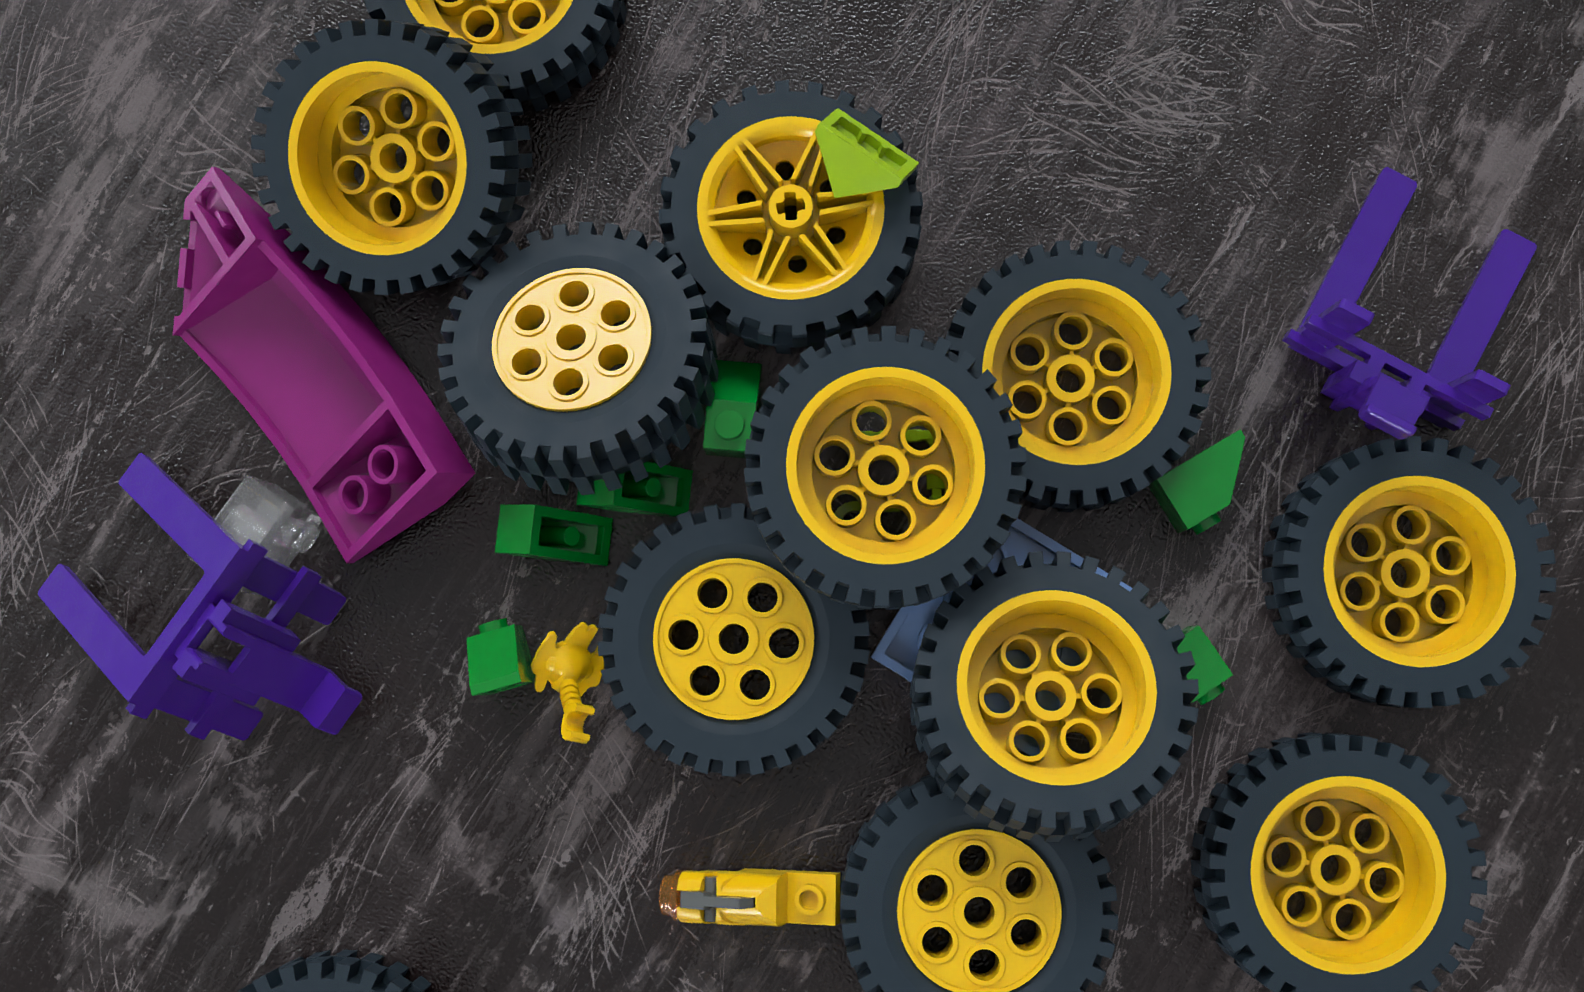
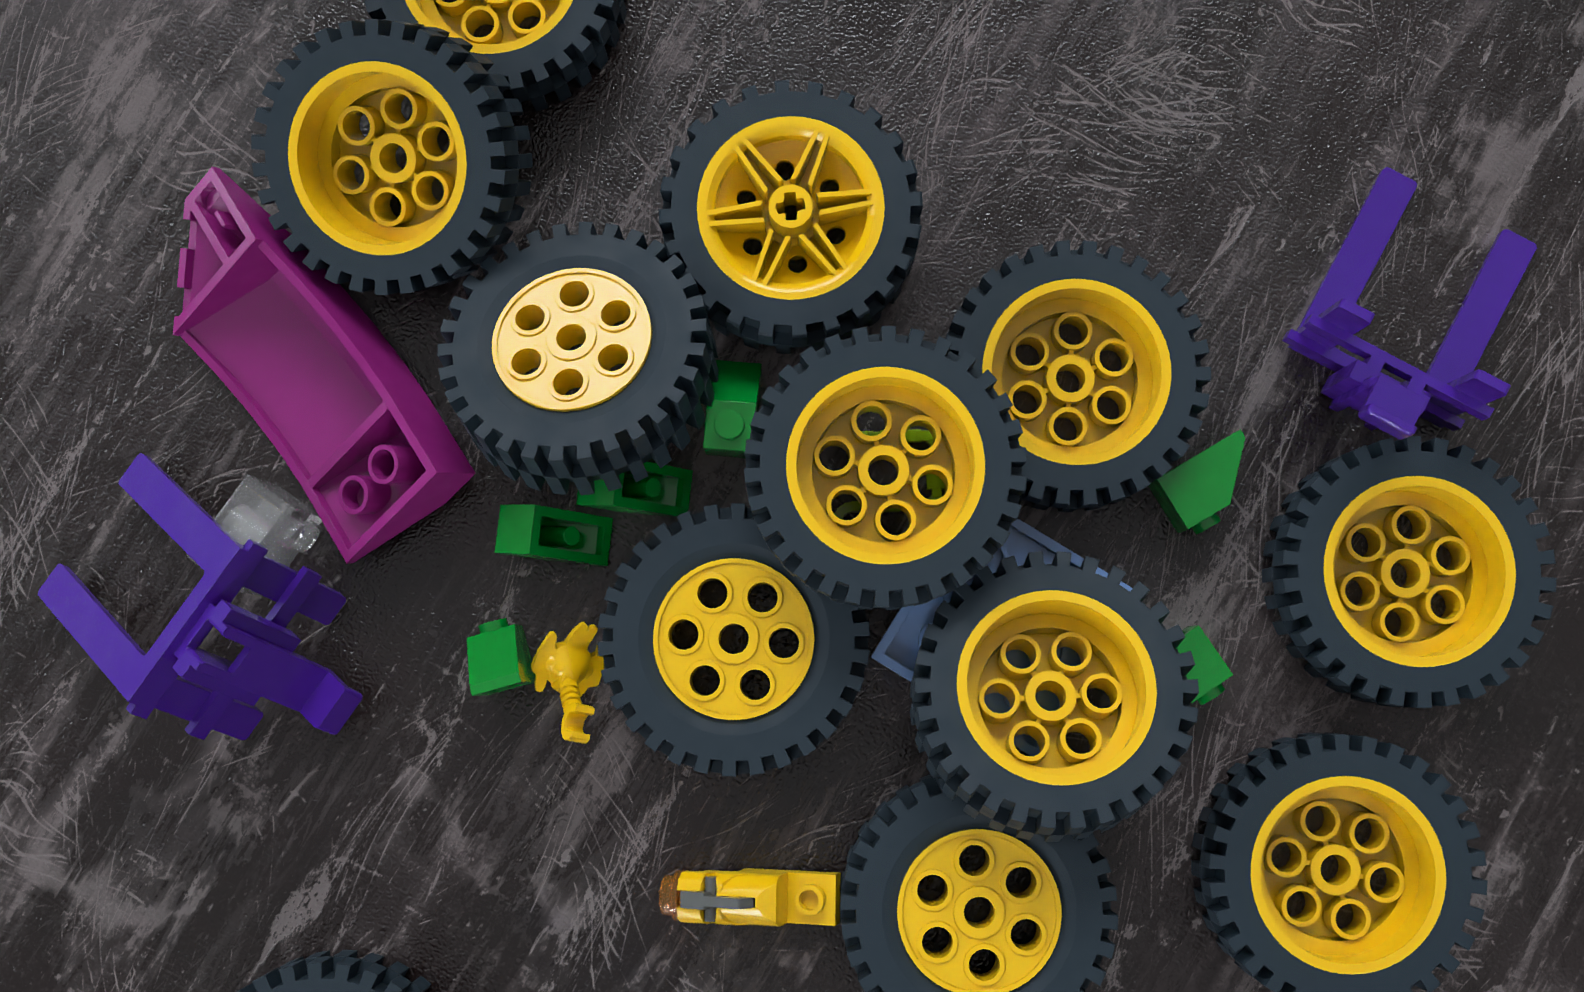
lime slope [815,108,919,198] -> none

